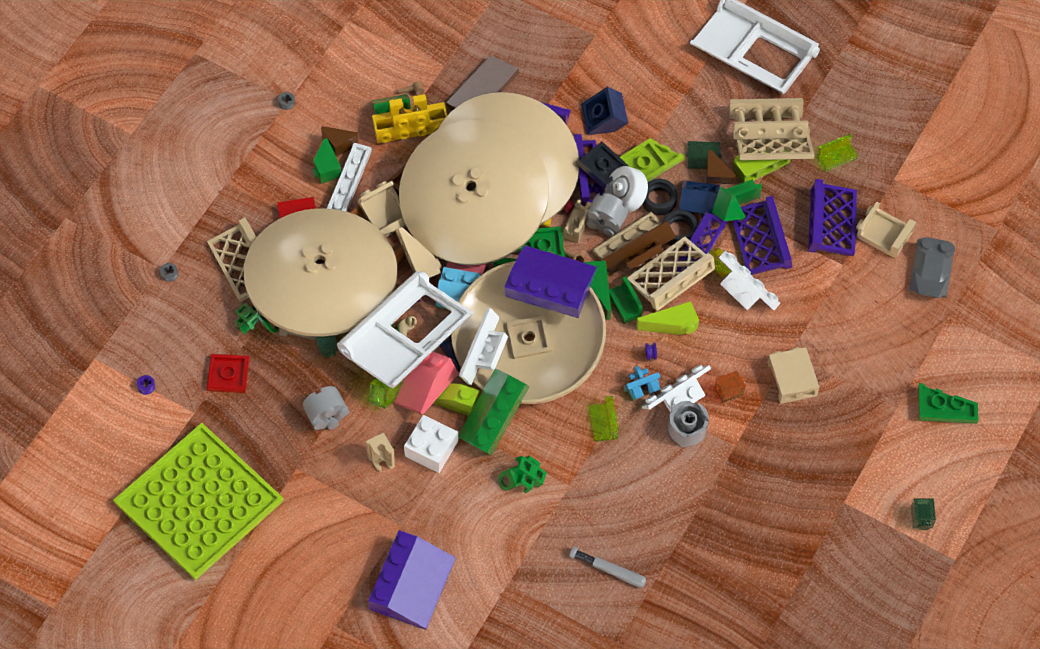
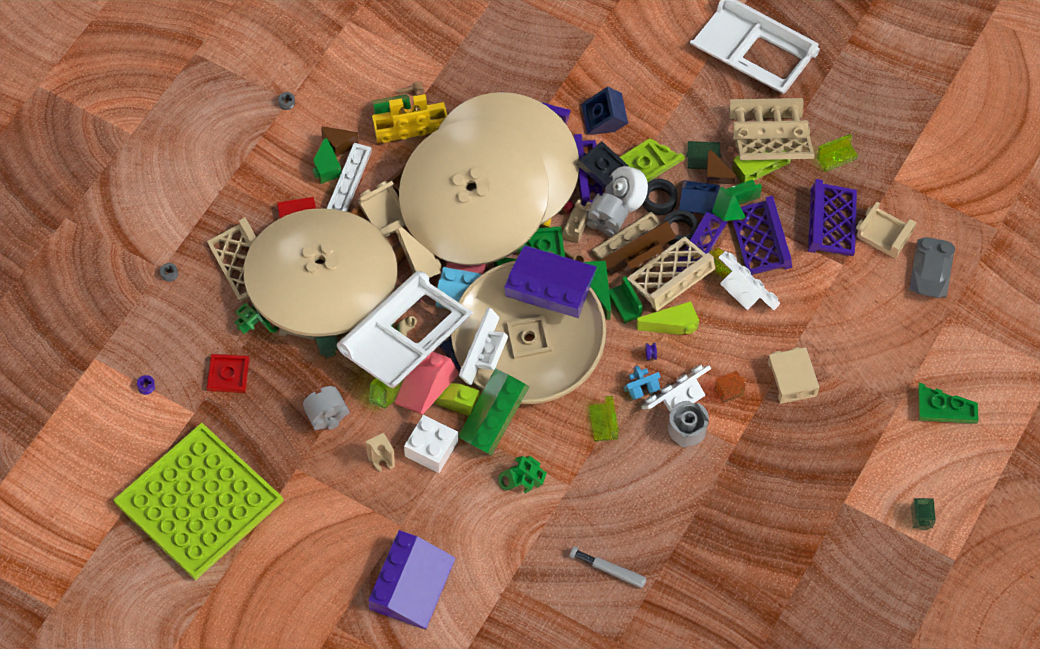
tile [446,55,520,110] -> none

